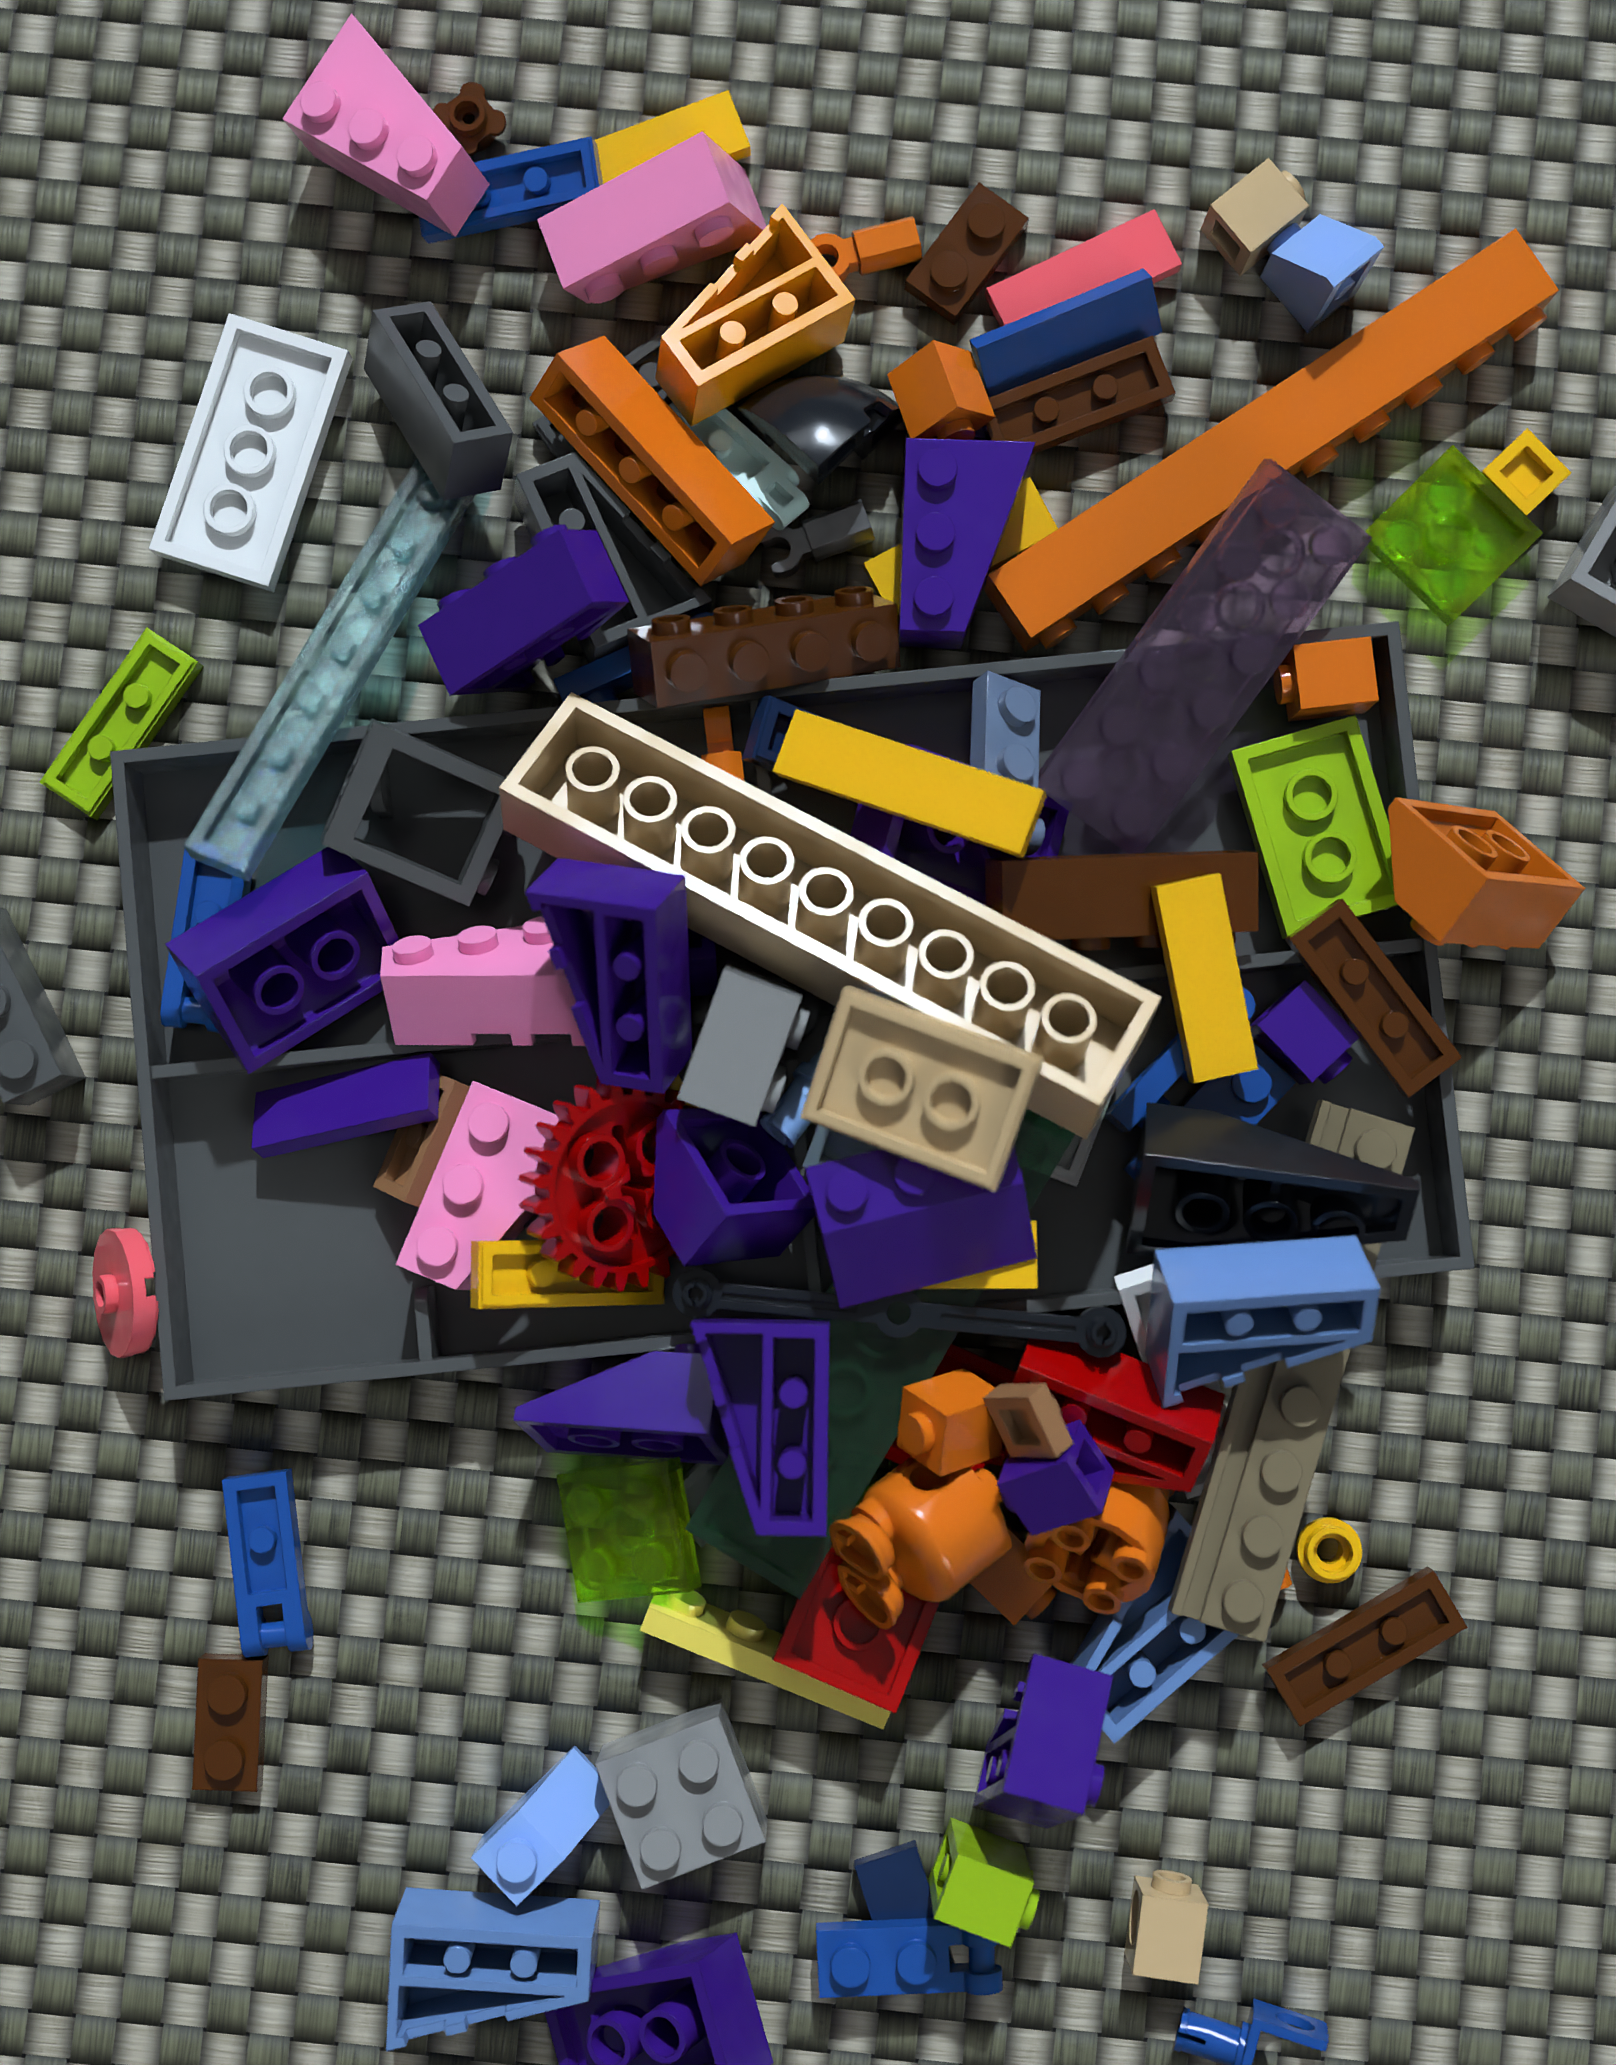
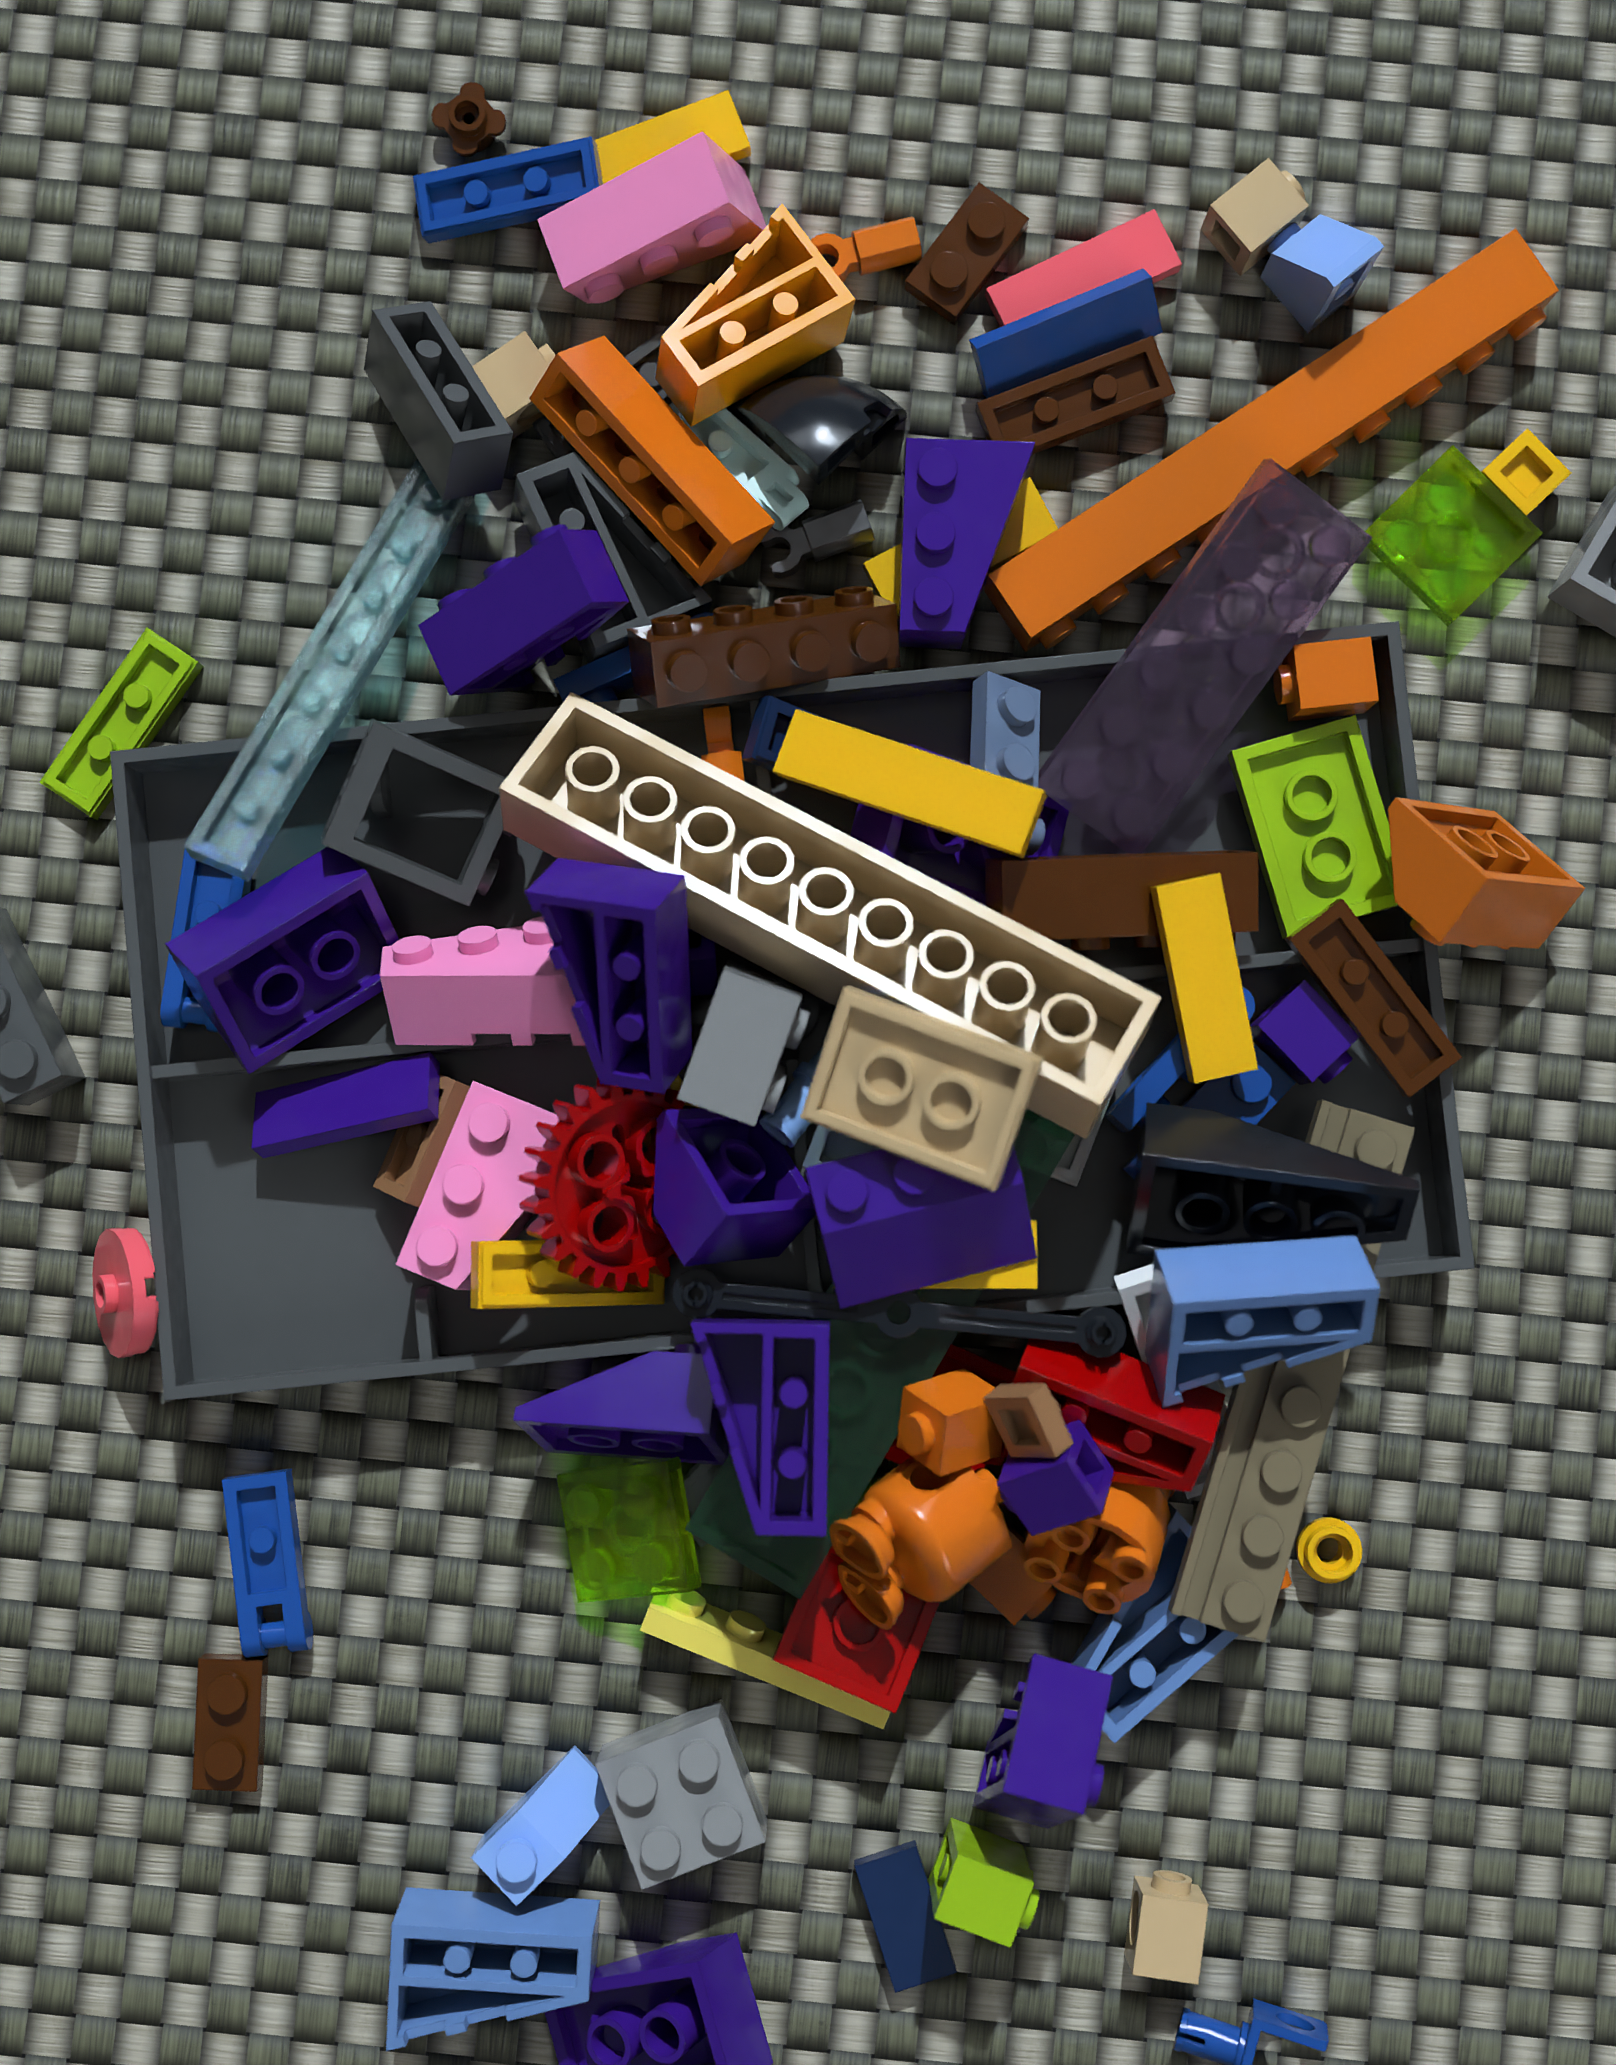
white plate [149,313,353,592] -> none
bright pink wedge [282,13,490,237] -> none
blue plate [816,1918,1003,1998] -> none
orange brick [887,340,995,440] -> none
reddish brown plate [1262,1566,1467,1727] -> none
none -> tan brick [472,331,555,440]

